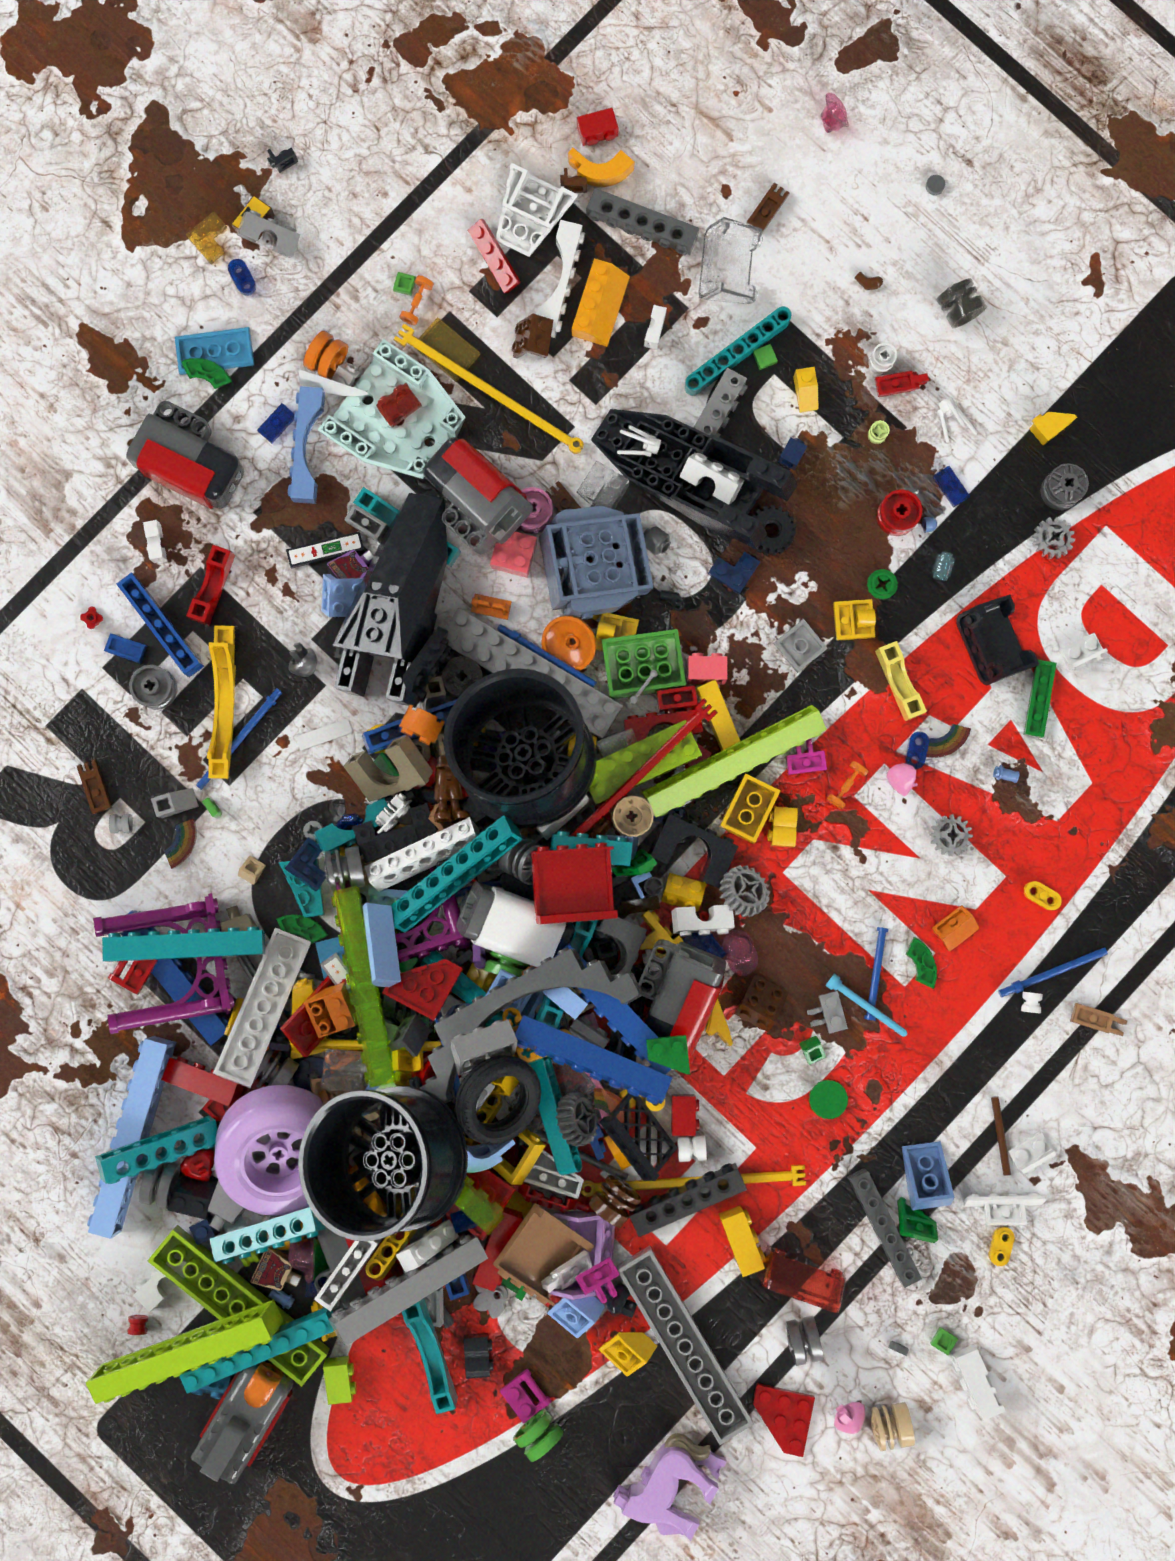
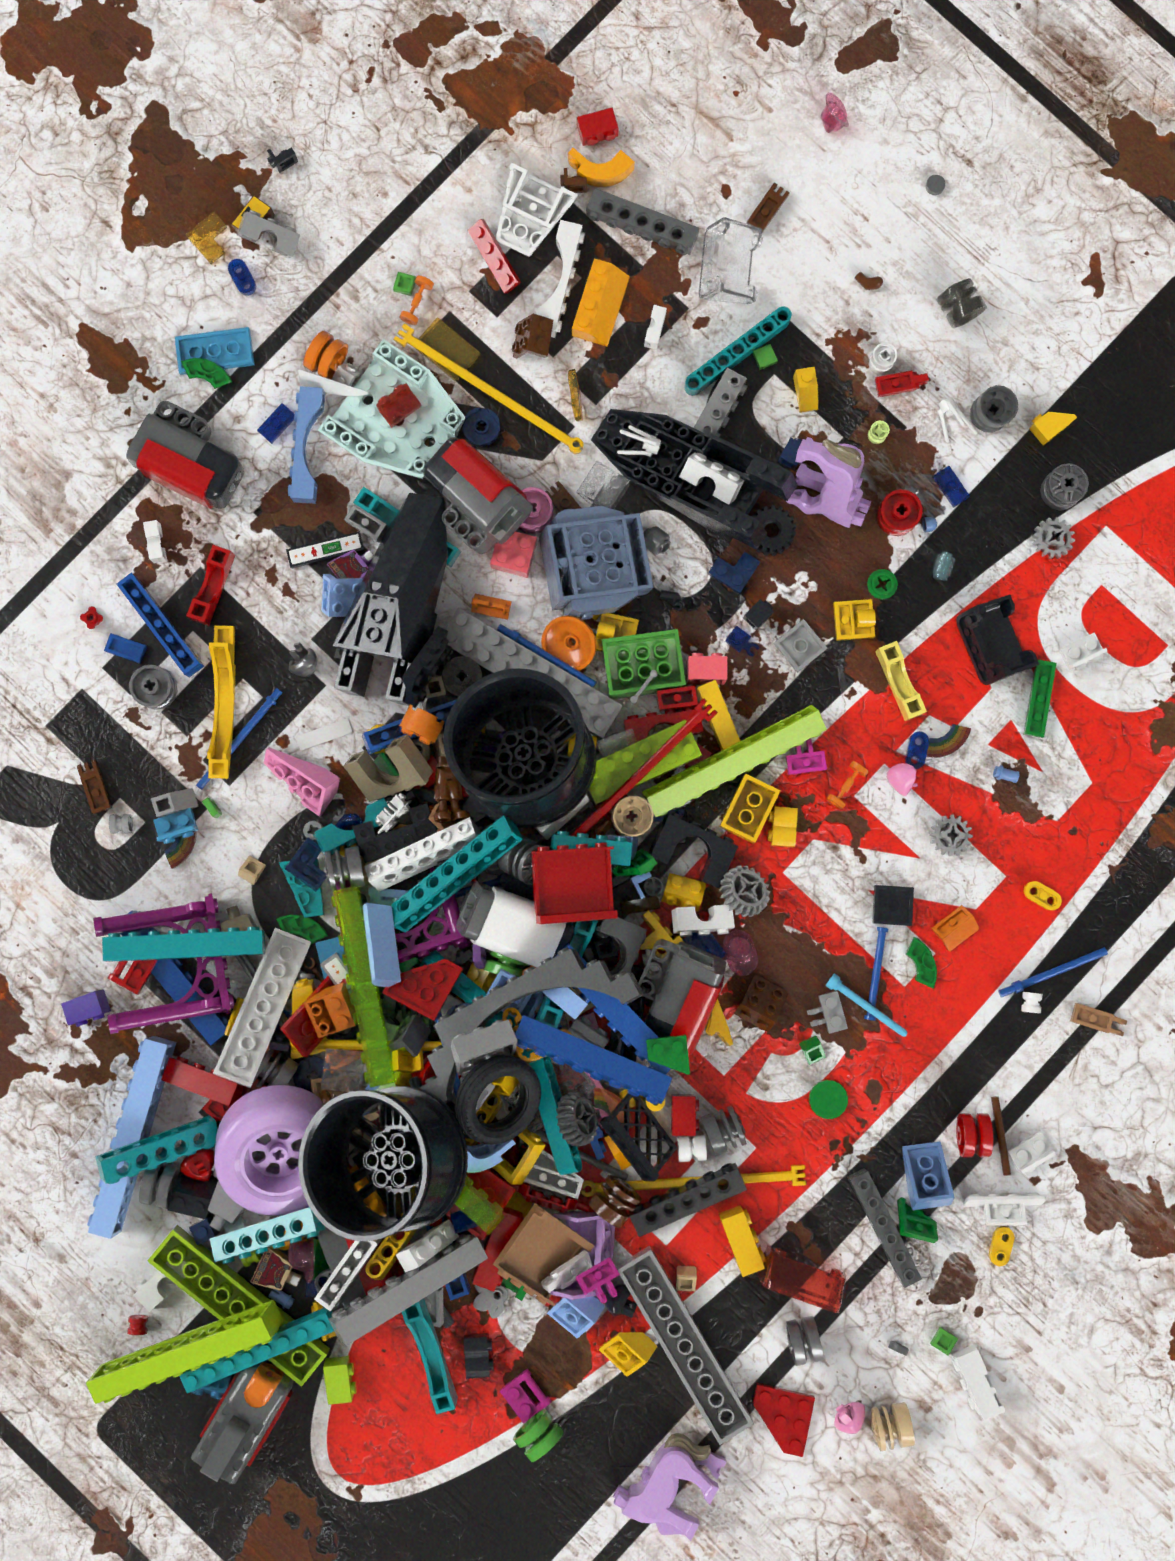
none -> dark purple brick [61,989,111,1027]
none -> dark azure bracket [153,808,198,844]
none -> bright pink wedge [264,747,340,817]
none -> reddish brown hand [304,958,324,983]
none -> dark blue plate [463,408,500,447]
none -> clear yellow tile [568,369,583,421]
none -> tan slope [676,1266,697,1291]
none -> dark grey wheel [700,1105,747,1156]
none -> clear blue plate [724,625,759,657]
none -> black brick [743,599,774,631]
none -> lavender piece [786,437,871,528]
none -> black plate [872,885,914,926]
none -> red wheel [956,1113,993,1157]
none -> dark grey wheel [970,385,1018,433]

